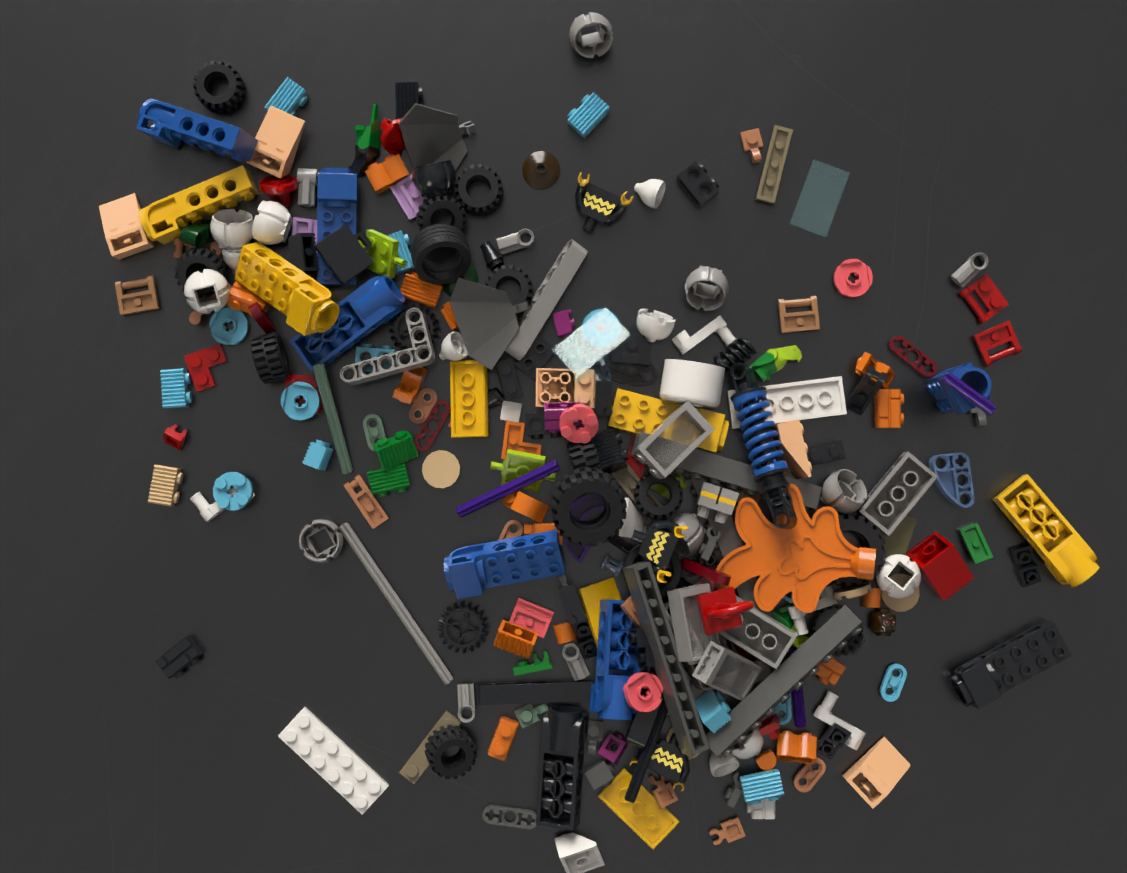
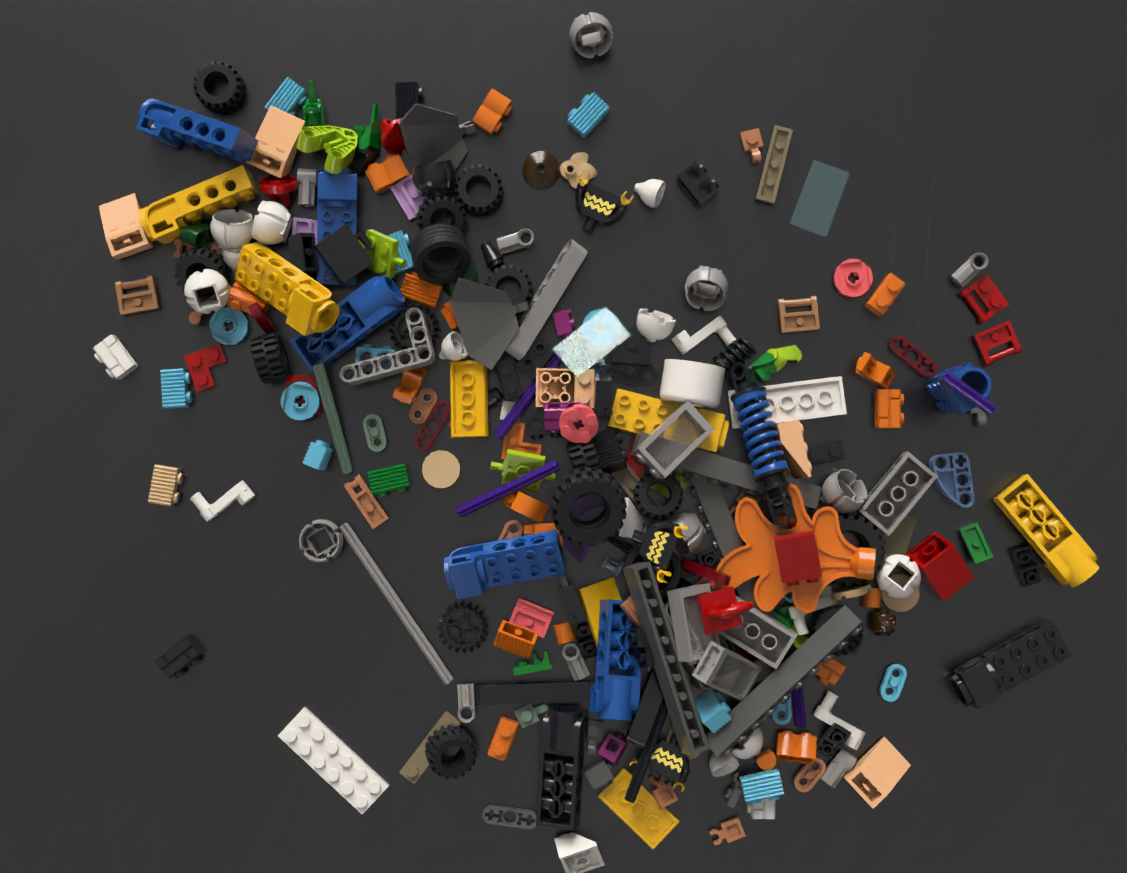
red tile [163,424,187,451] -> none
medium azure plate [213,472,253,511] -> none
green brick [372,431,419,470] -> none
coral plate [623,672,663,712] -> none
light grey hips [696,482,739,524] -> none
dark grey plate [698,527,721,562] -> none
red tile [758,713,780,740] -> none
black plate [846,366,888,415] -> none
none -> white brick [93,334,138,380]
none -> lime connector [297,125,358,174]
none -> green animal [303,80,325,155]
none -> orange brick [472,89,513,135]
none -> dark purple axle [494,345,569,440]
none -> tan plate [560,152,597,189]
none -> red slope [774,530,822,586]
none -> light grey piece [821,748,857,788]
none -> orange brick [864,273,906,317]

